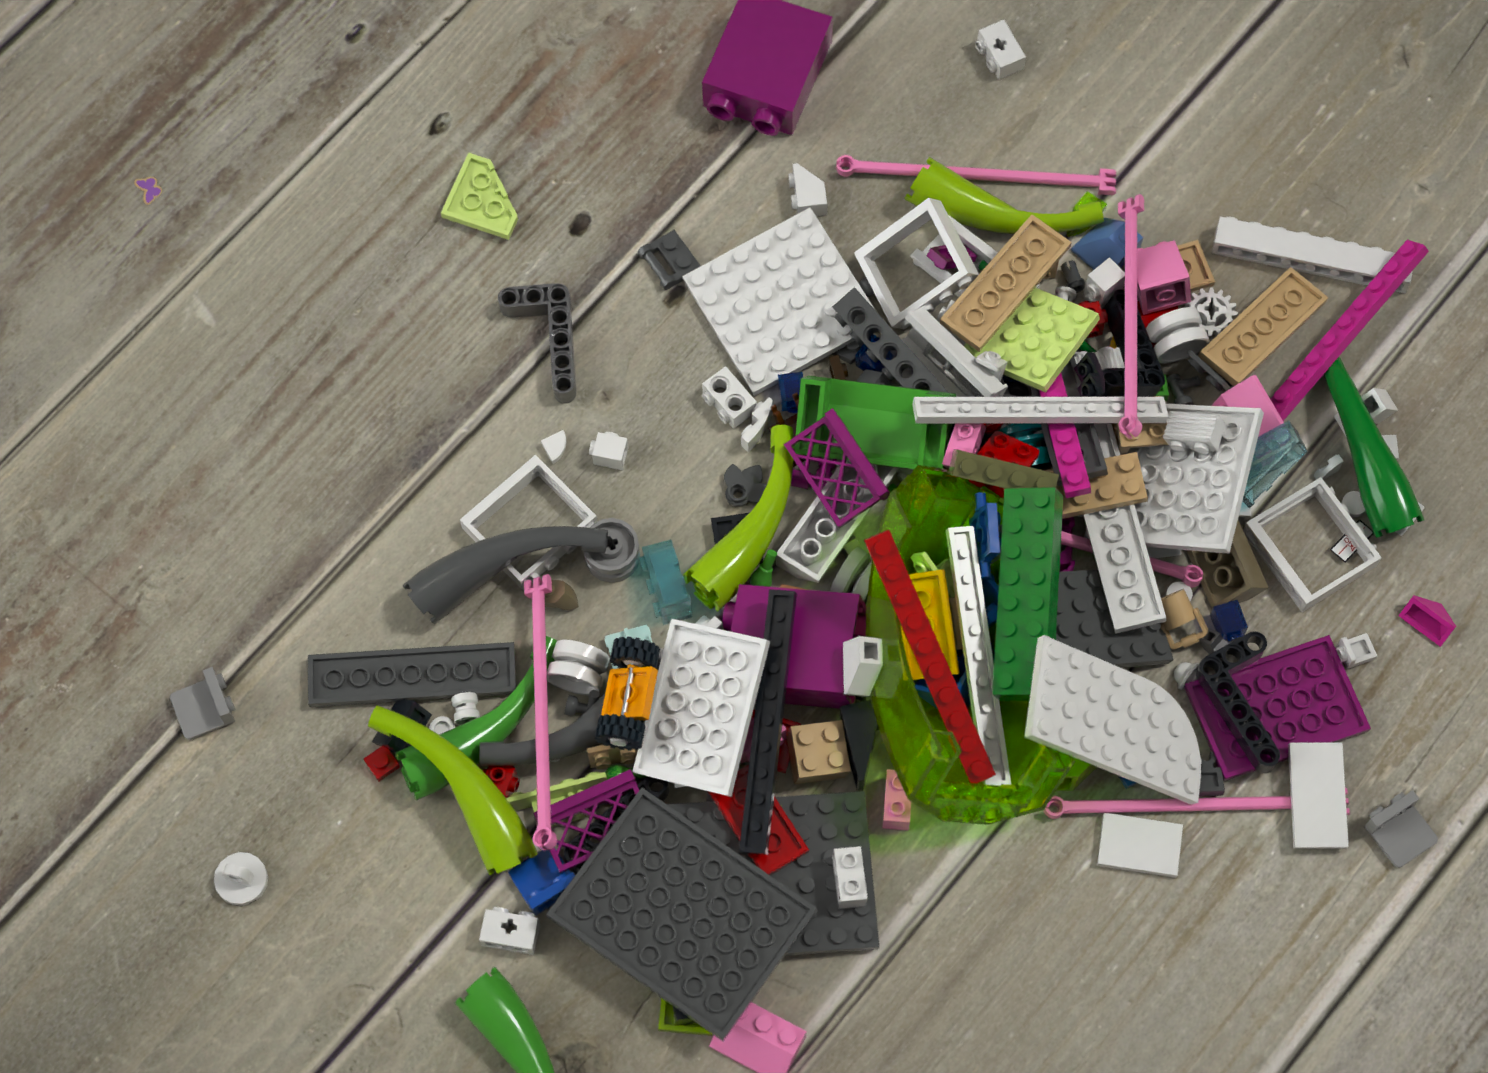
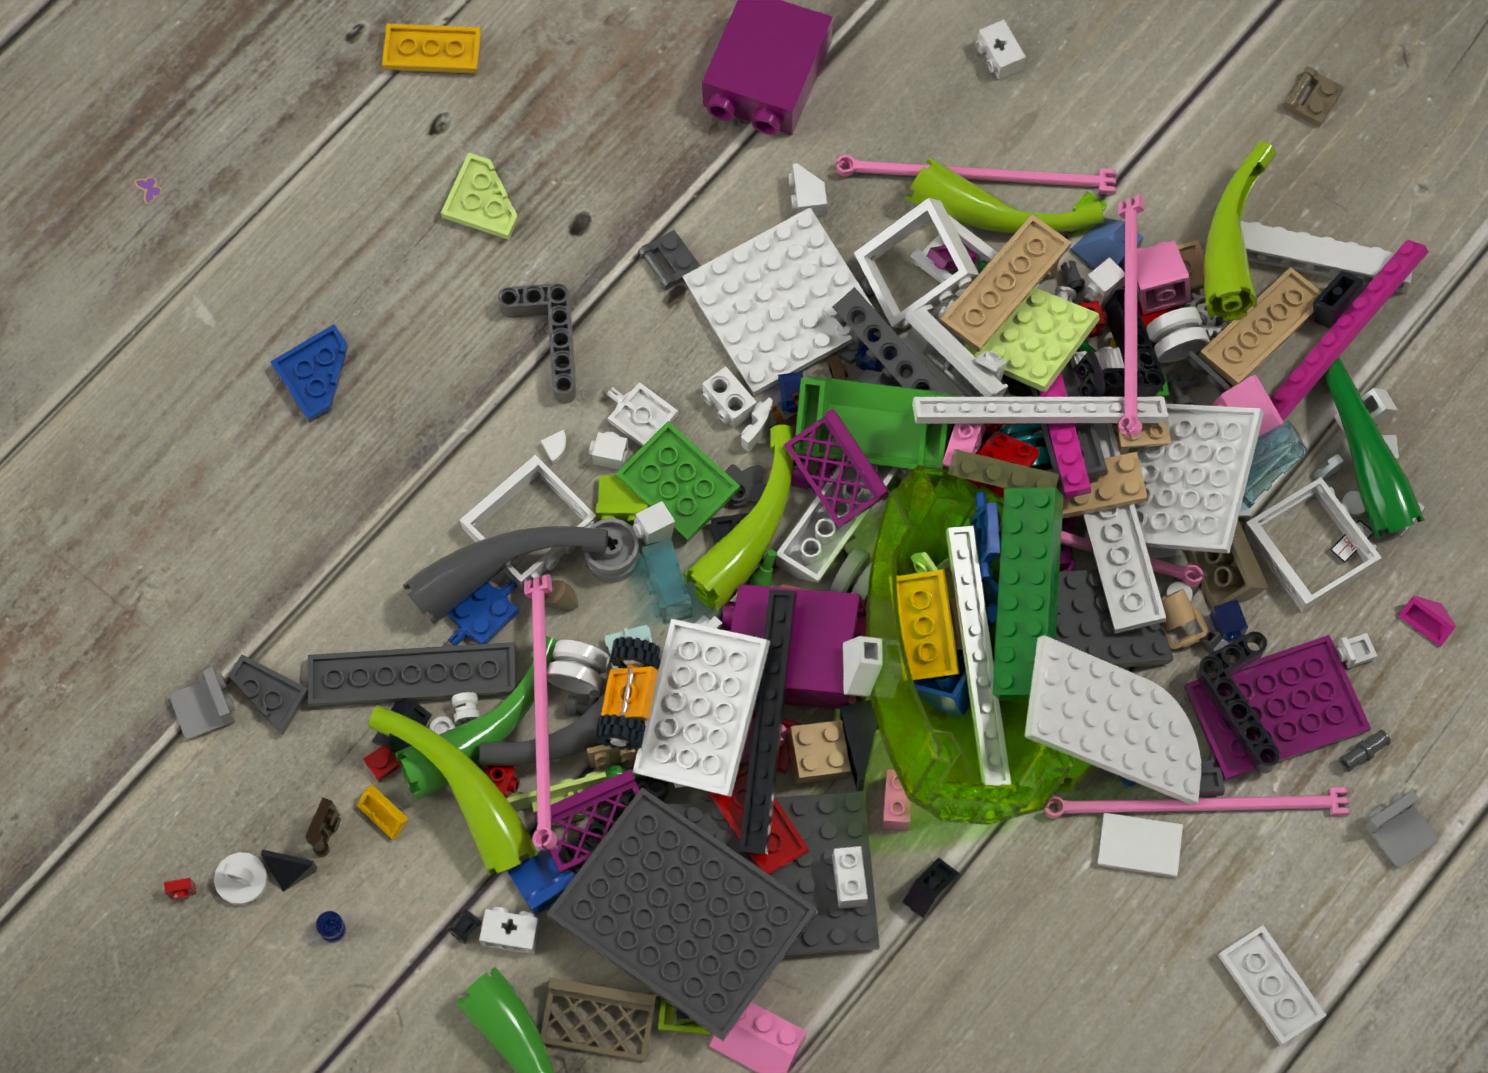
red plate [864,529,996,786] -> none
white brick [1163,411,1225,454] -> none
white piece [1174,662,1199,690] -> none
white tile [1288,743,1349,849] -> none
none -> red plate [164,878,196,901]
none -> dark grey wing [228,654,308,735]
none -> black slope [261,849,317,892]
none -> blue plate [270,324,348,422]
none -> dark brown plate [306,797,341,858]
none -> clear blue wheel [316,911,346,943]
none -> yellow plate [356,785,409,840]
none -> yellow plate [382,24,482,74]
none -> blue plate [447,579,519,646]
none -> black bush [447,908,482,944]
none -> dark tan fence [541,977,658,1061]
none -> lime bracket [596,475,649,525]
none -> white plate [607,382,678,447]
none -> bright green plate [615,421,741,542]
none -> white arch [633,501,675,547]
none -> black arch [902,857,960,918]
none -> lime brick [1203,141,1277,321]
none -> white plate [1218,925,1327,1046]
none -> dark tan plate [1283,67,1344,127]
none -> black brick [1313,271,1364,329]
none -> dark grey pin [1340,730,1391,772]

